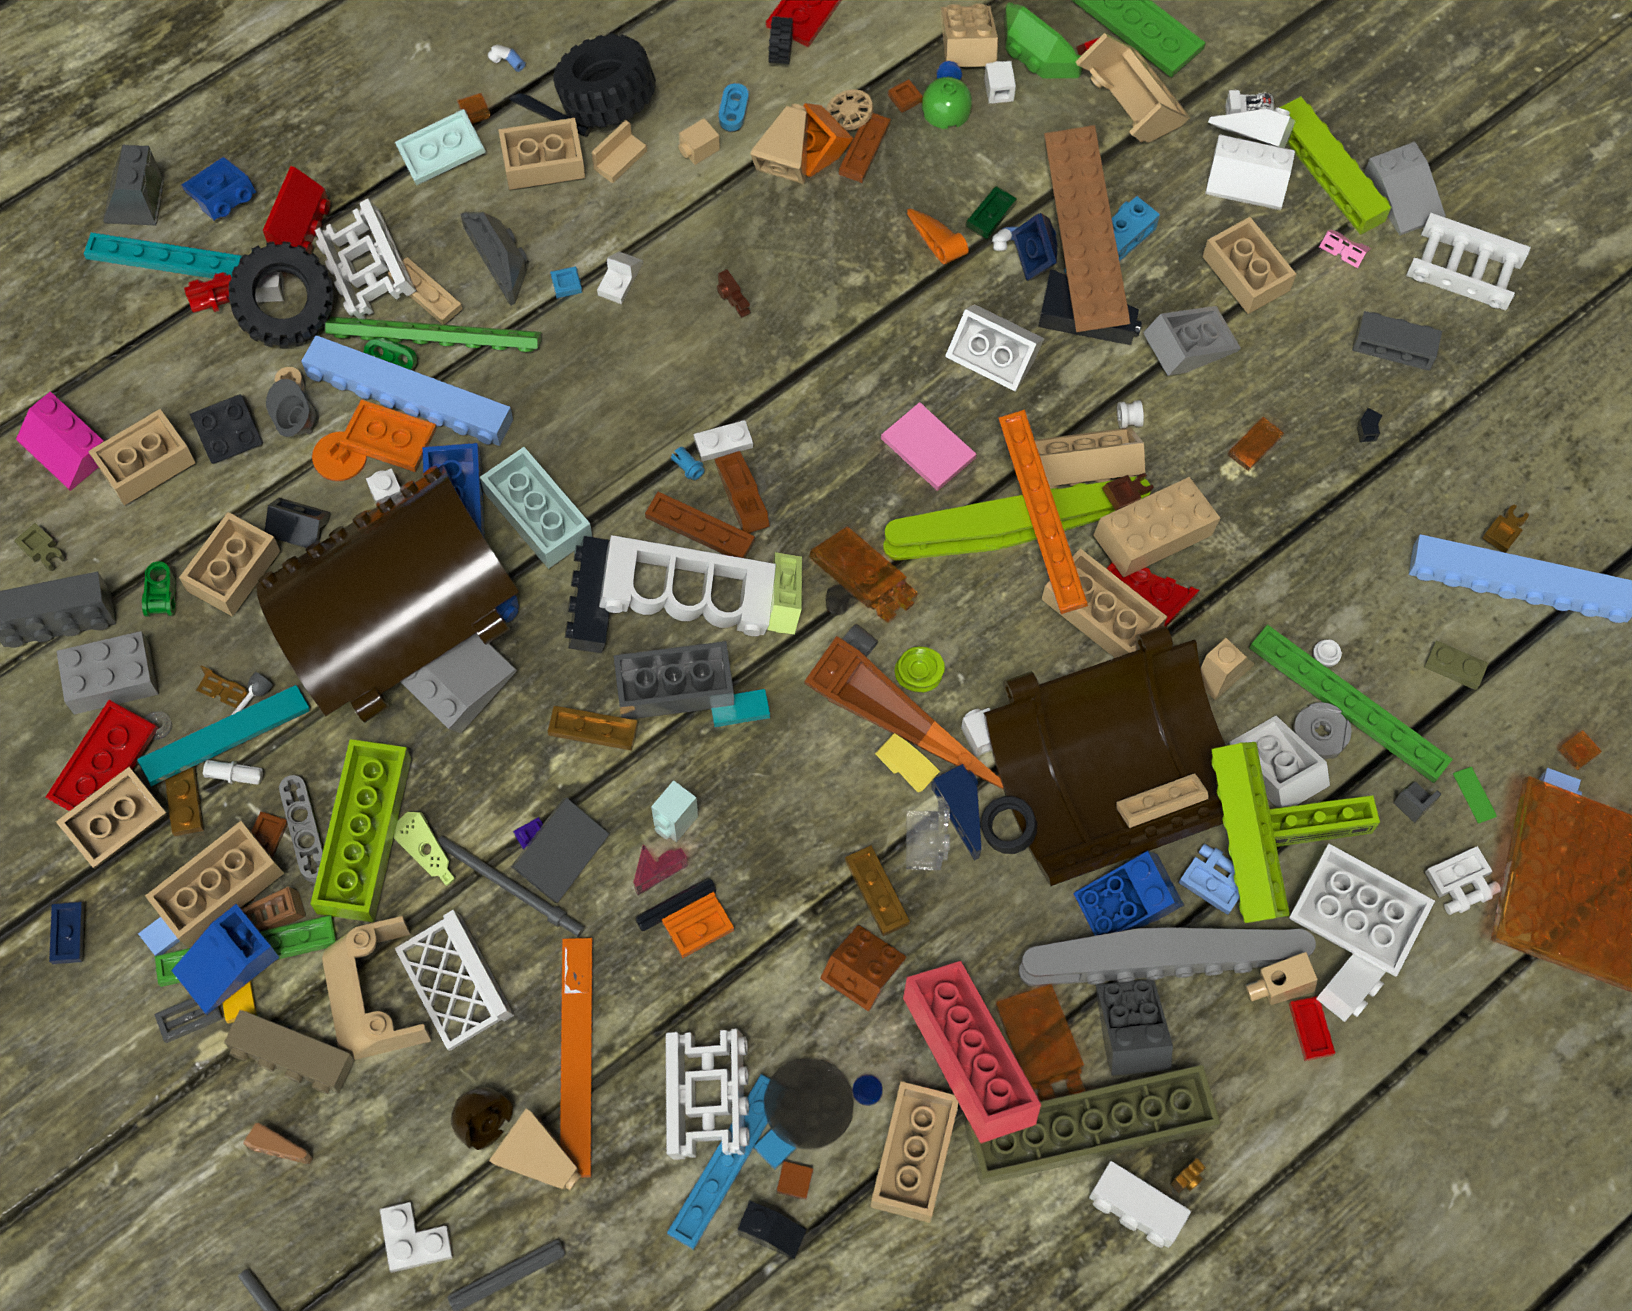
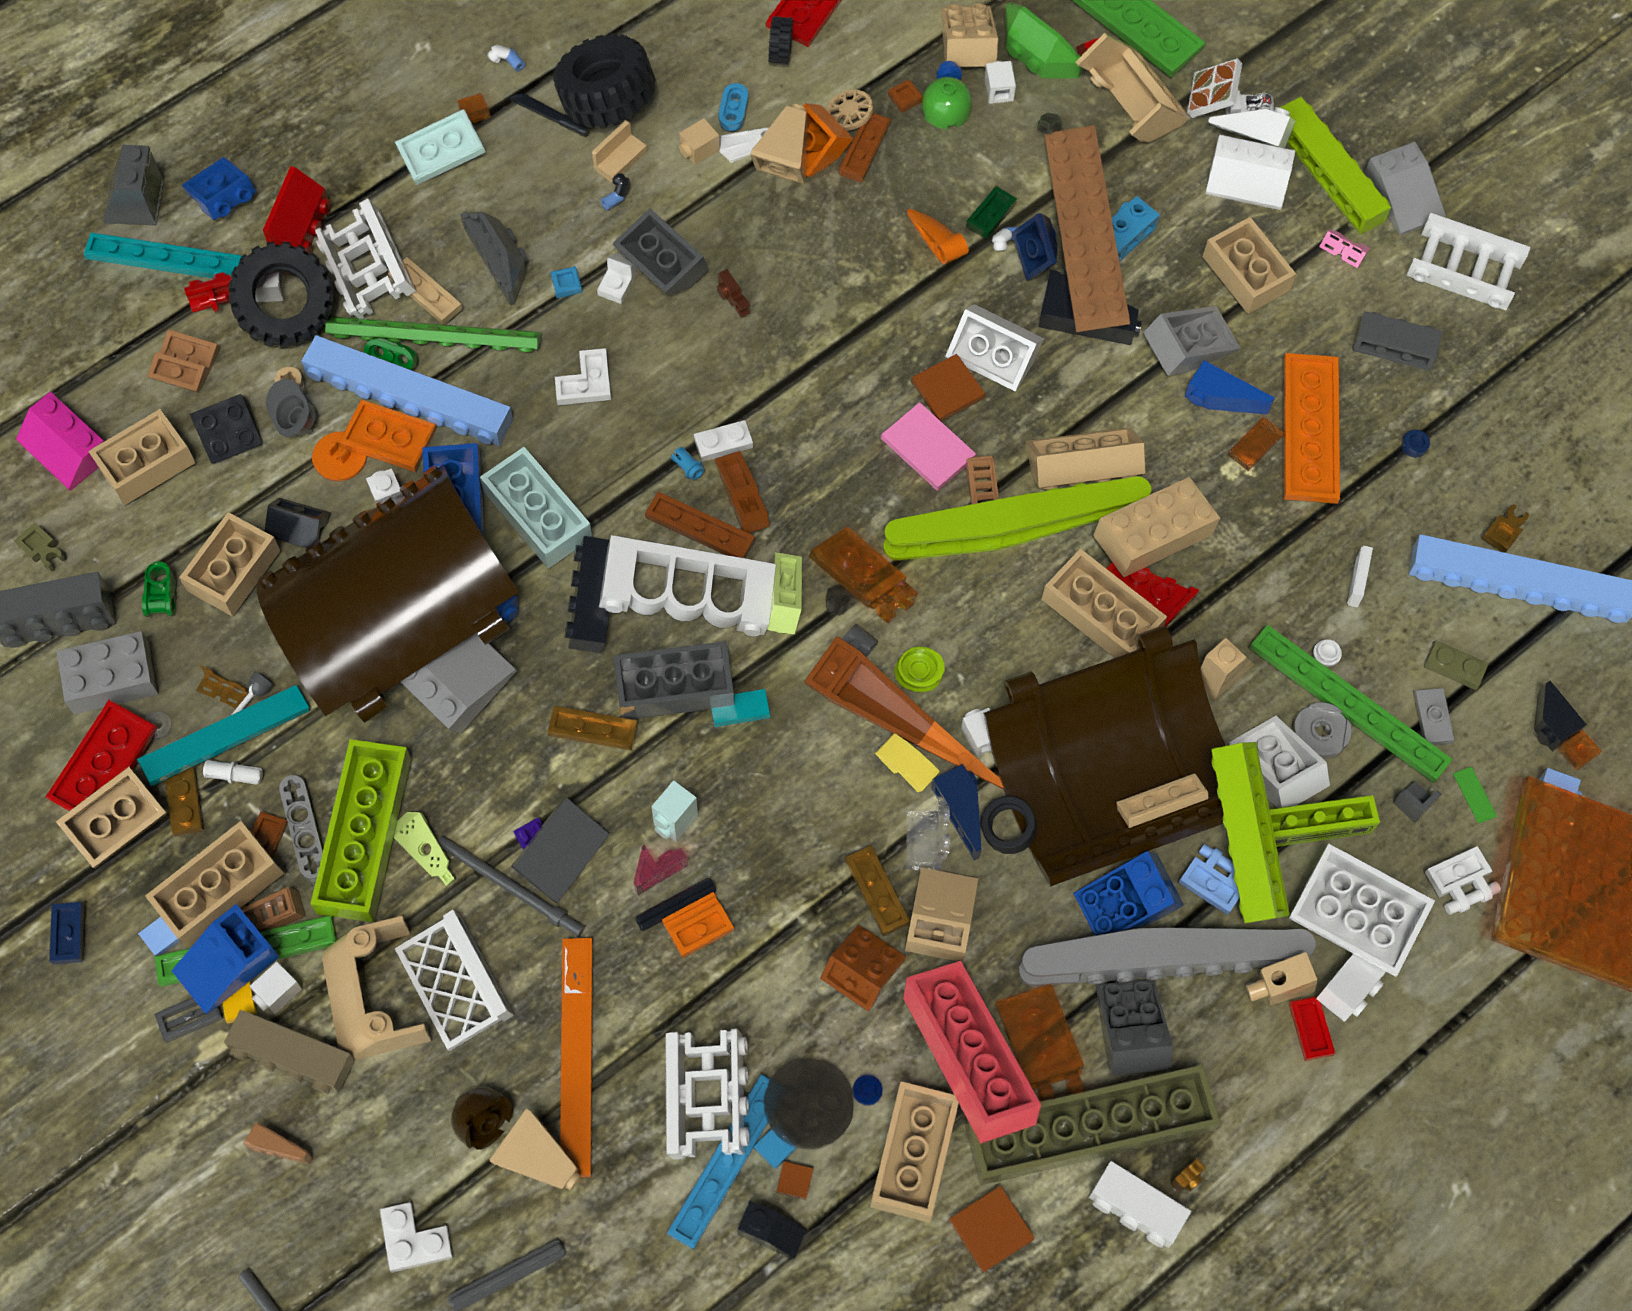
tan brick [498,118,585,190] -> none
orange tile [999,410,1088,614] -> none
copper plate [1102,473,1154,511] -> none
white wheel [1117,400,1144,429] -> none
black piece [1357,408,1383,443] -> none
none -> medium nougat slope [147,330,220,392]
none -> white brick [249,962,302,1014]
none -> white plate [555,348,611,405]
none -> arm [600,173,630,211]
none -> dark grey slope [612,208,708,295]
none -> white piece [720,128,769,163]
none -> tan slope [905,867,978,963]
none -> dark orange tile [911,354,985,421]
none -> dark orange tile [949,1186,1035,1274]
none -> medium nougat slope [965,456,999,504]
none -> clear smoke plate [1037,113,1063,135]
none -> blue slope [1185,360,1275,415]
none -> tile [1187,58,1242,118]
none -> orange plate [1283,353,1340,504]
none -> white tile [1347,545,1373,607]
none -> dark blue tile [1401,430,1430,458]
none -> light grey plate [1413,688,1454,745]
none -> black slope [1534,681,1587,752]

